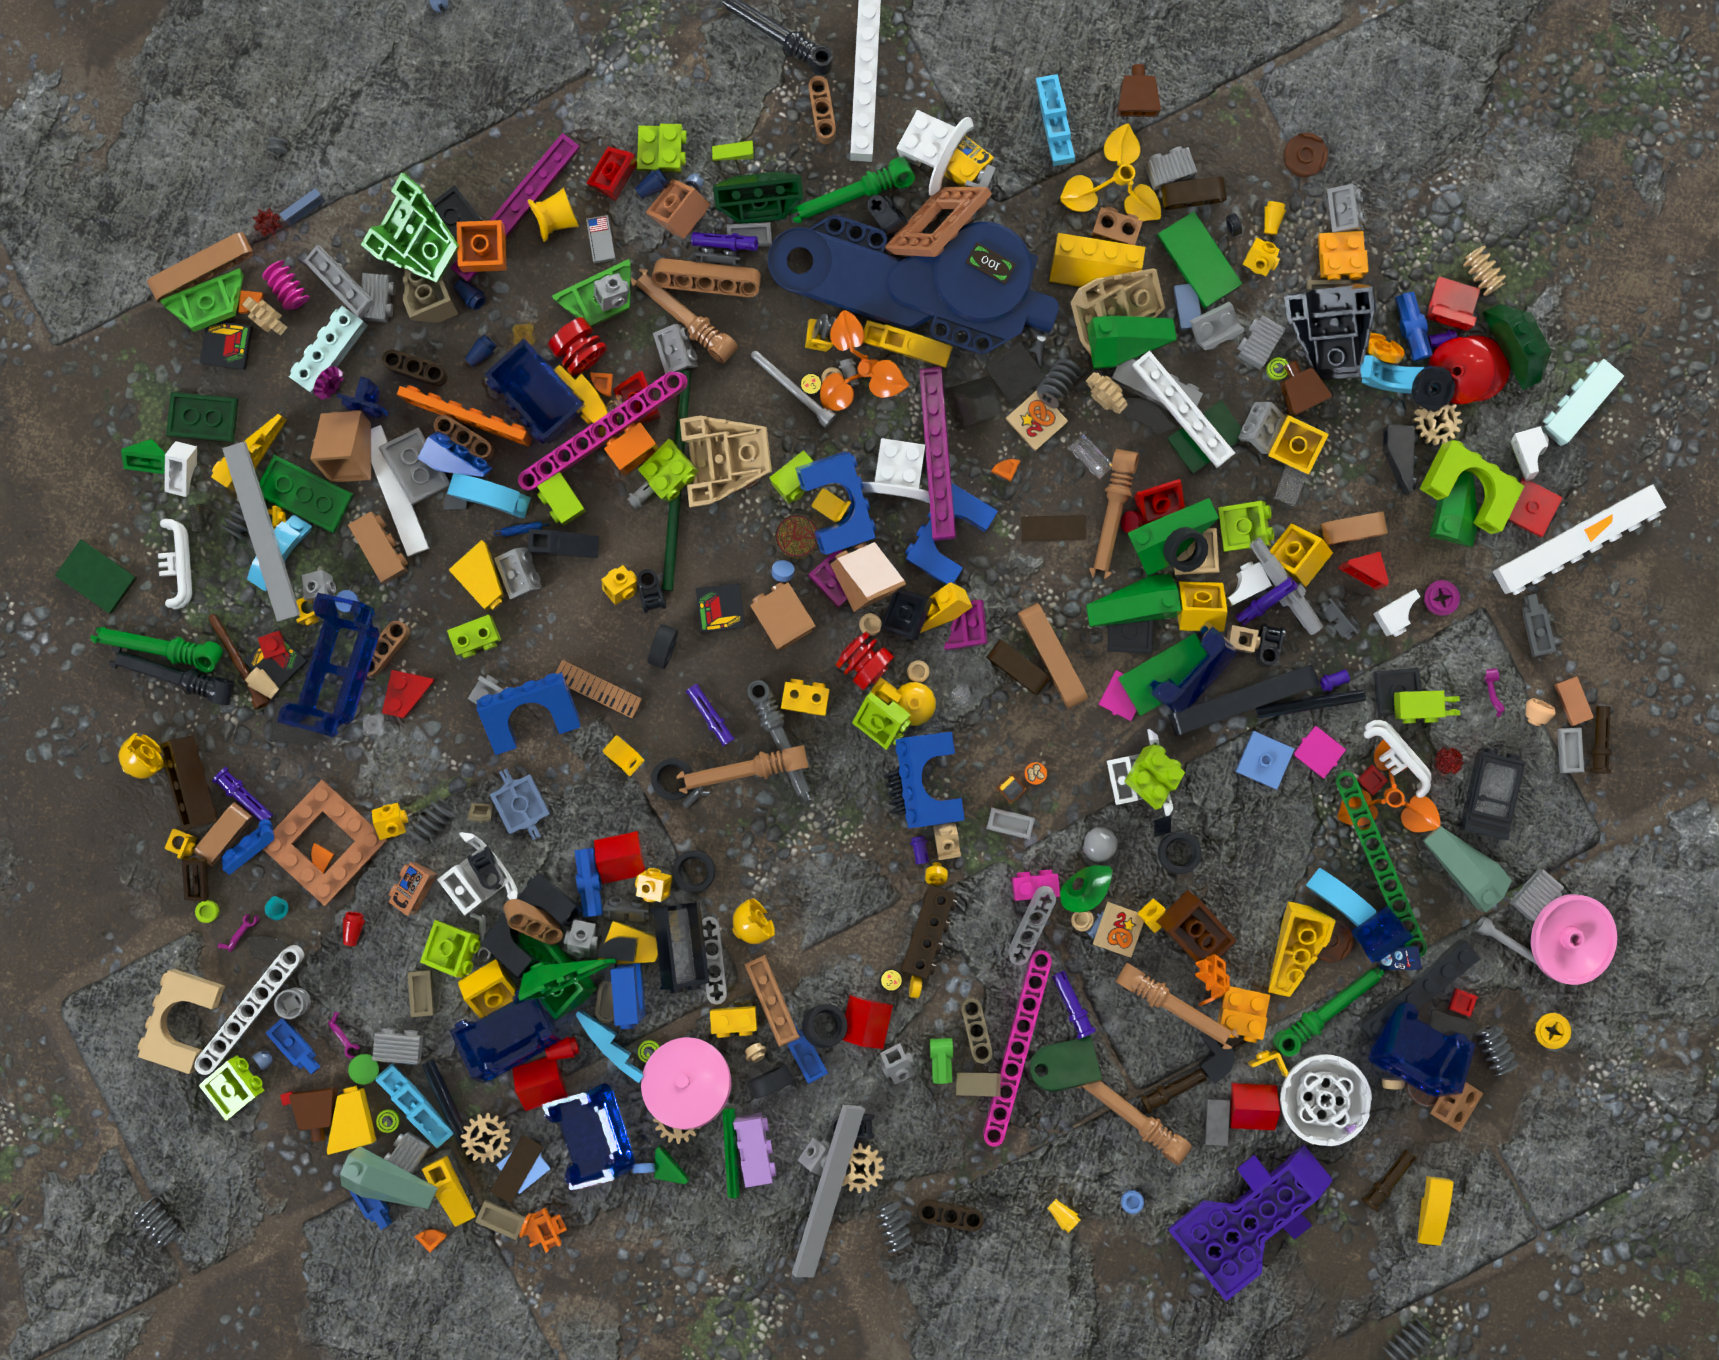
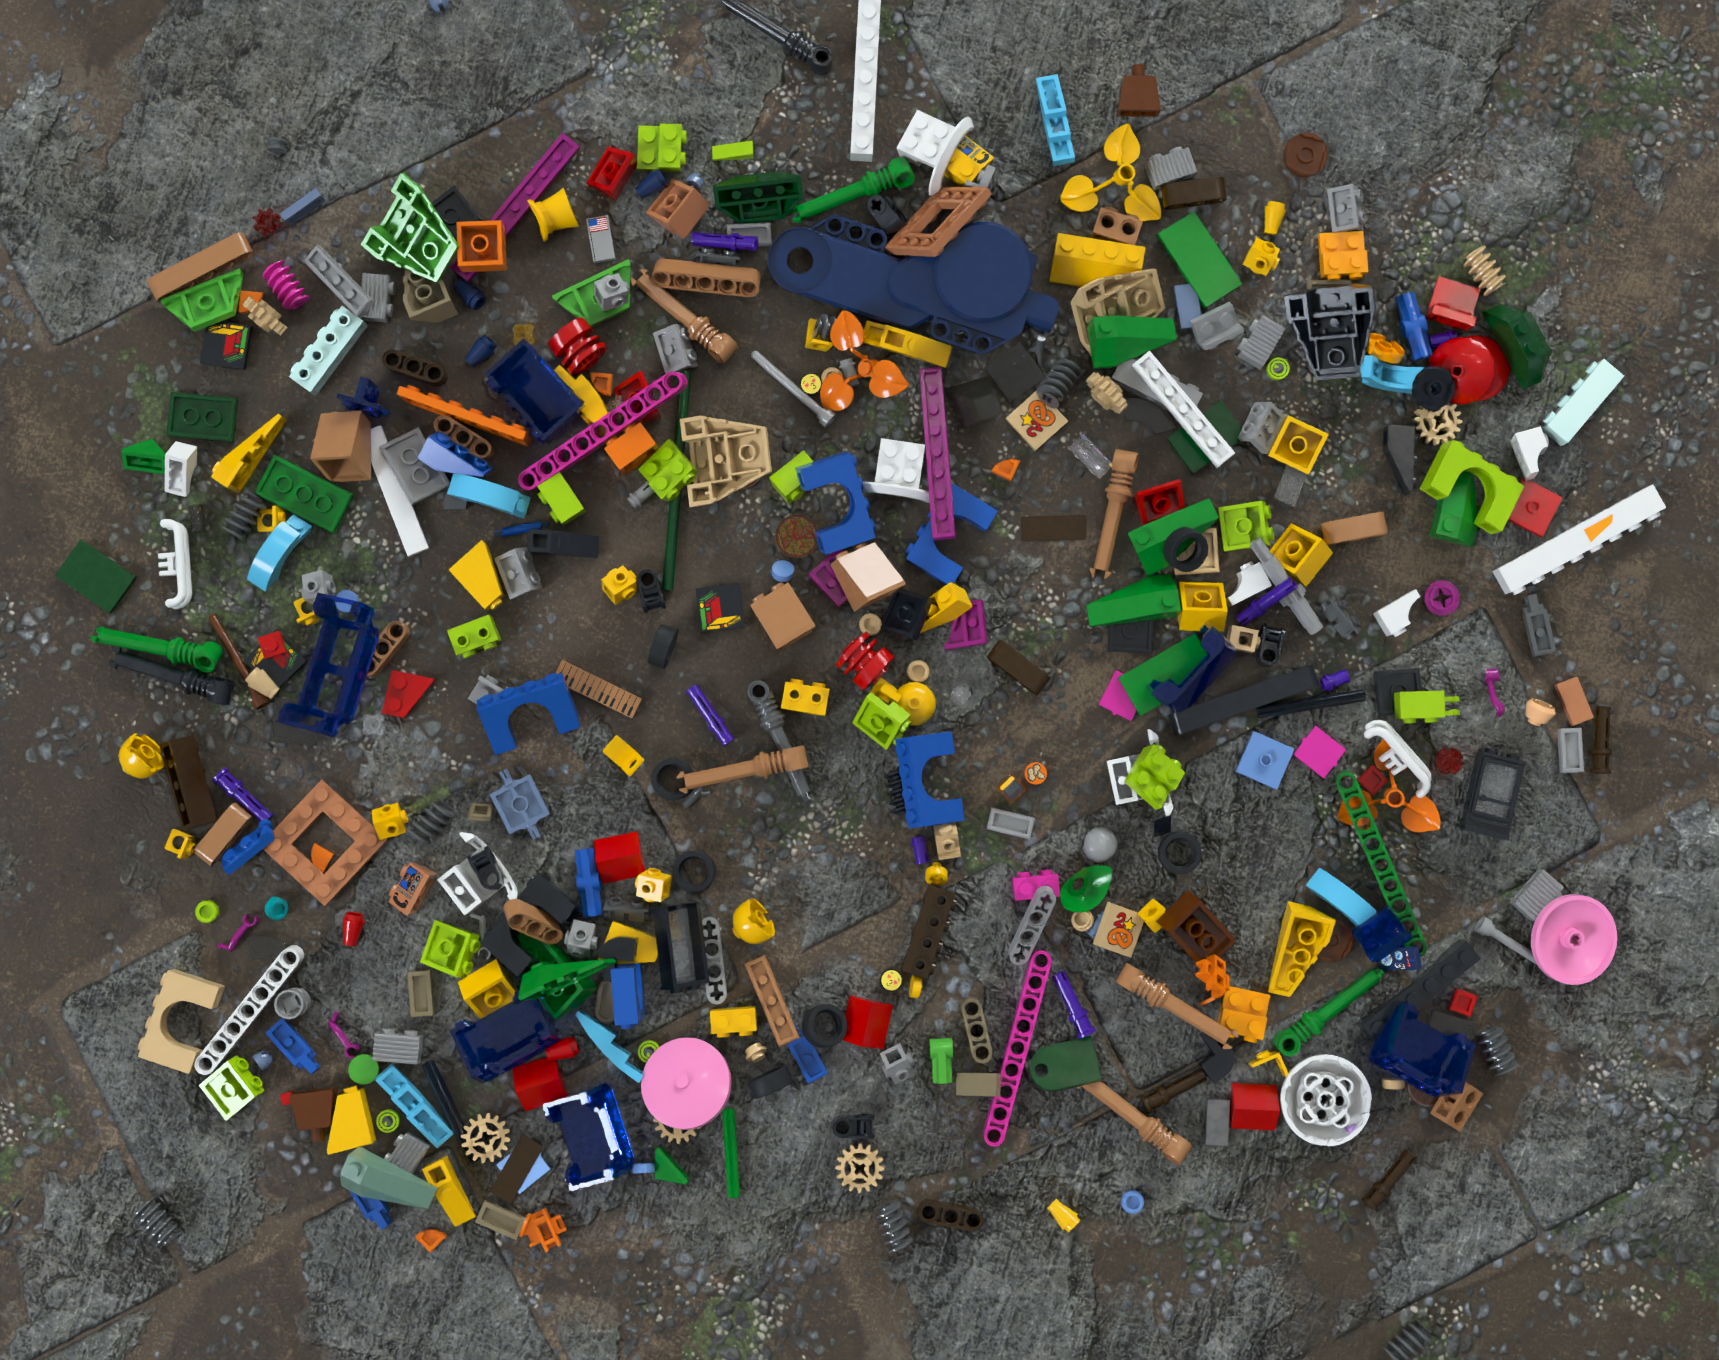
dark brown tile [182,856,209,902] -> none
light grey tile [222,442,300,621] -> none
magenta gear [314,366,343,400] -> none
medium nougat brick [348,512,408,584] -> none
lavender wedge [733,1112,776,1188] -> none
light grey tile [792,1105,865,1278] -> none
light grey brick [798,1138,831,1176] -> none
medium nougat beam [809,76,836,144] -> none
yellow bracket [811,488,851,523] -> none
dark brown tile [965,242,1016,285] -> none
medium nougat beam [1018,603,1088,709] -> none
dark red tile [1121,511,1143,533] -> none
dark purple piece [1168,1144,1333,1301] -> none
black tile [1226,213,1242,237] -> none
reddish brown torso [1280,360,1332,416] -> none
red slope [1338,552,1389,590] -> none
yellow slope [1417,1176,1454,1246] -> none
sand green wedge [1423,826,1512,912] -> none
yellow gear [1534,1013,1571,1049] -> none

